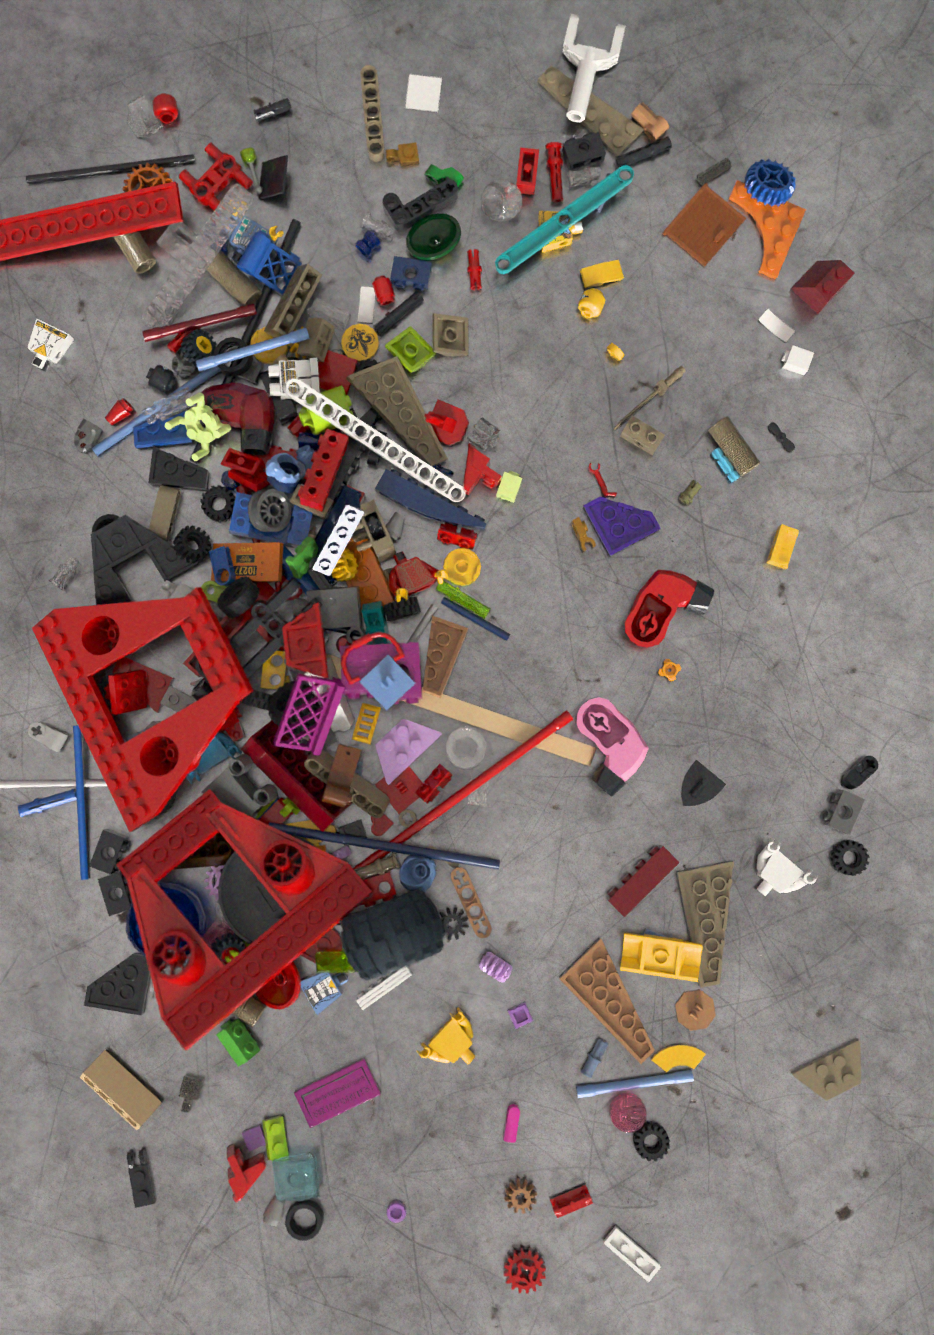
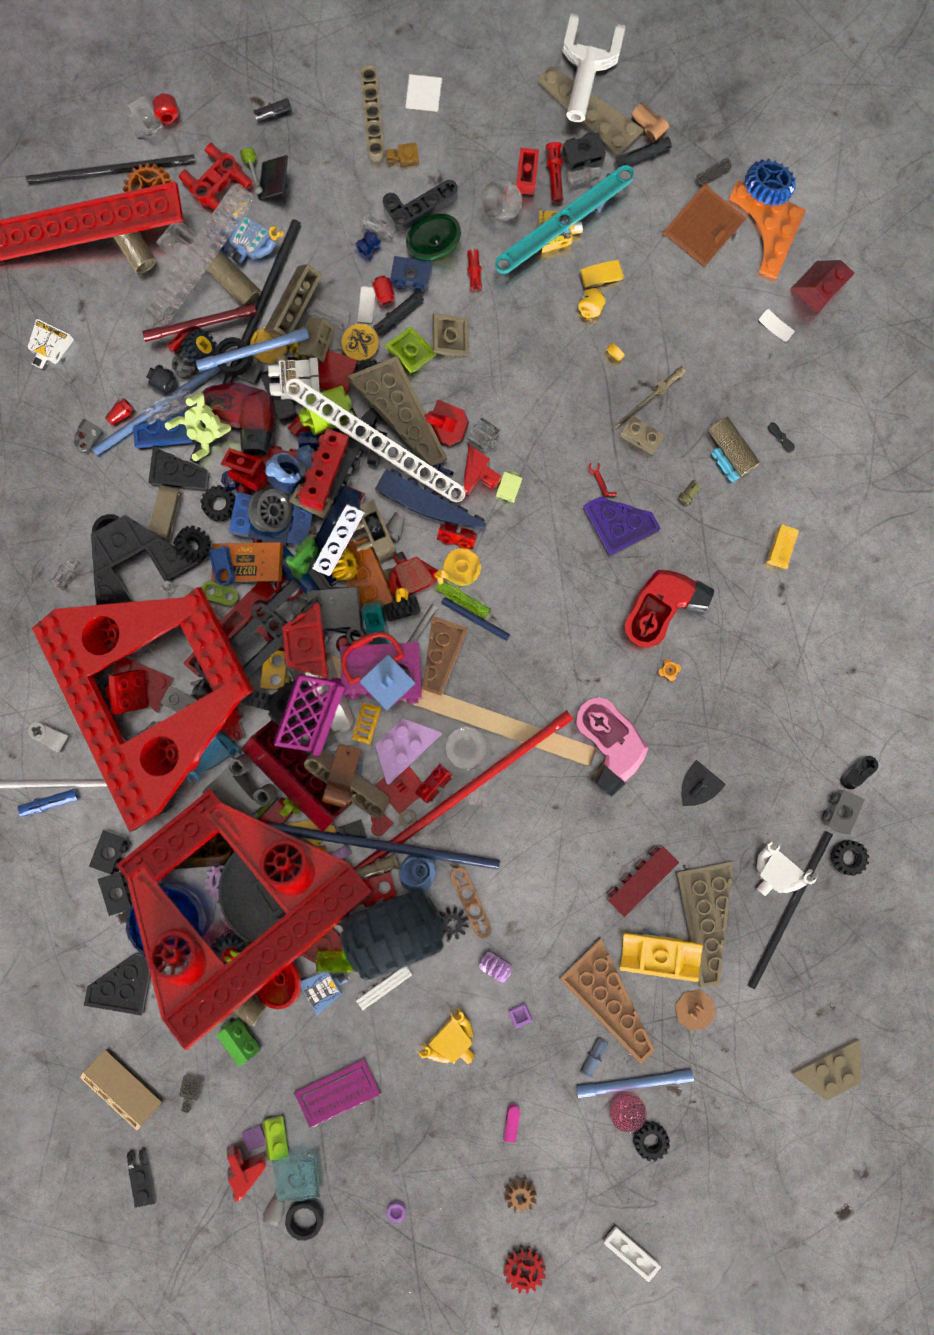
blue piece [73,725,89,880] -> none
black tyre [217,576,260,618] -> none
blue piece [237,231,302,296] -> none
green piece [424,164,464,187] -> none
red hinge [550,1185,593,1218] -> none
pearl gold plate [571,517,596,551] -> none
yellow tile [651,1044,706,1072] -> none
white brick [782,345,814,375] -> none
none -> black piece [748,831,833,990]

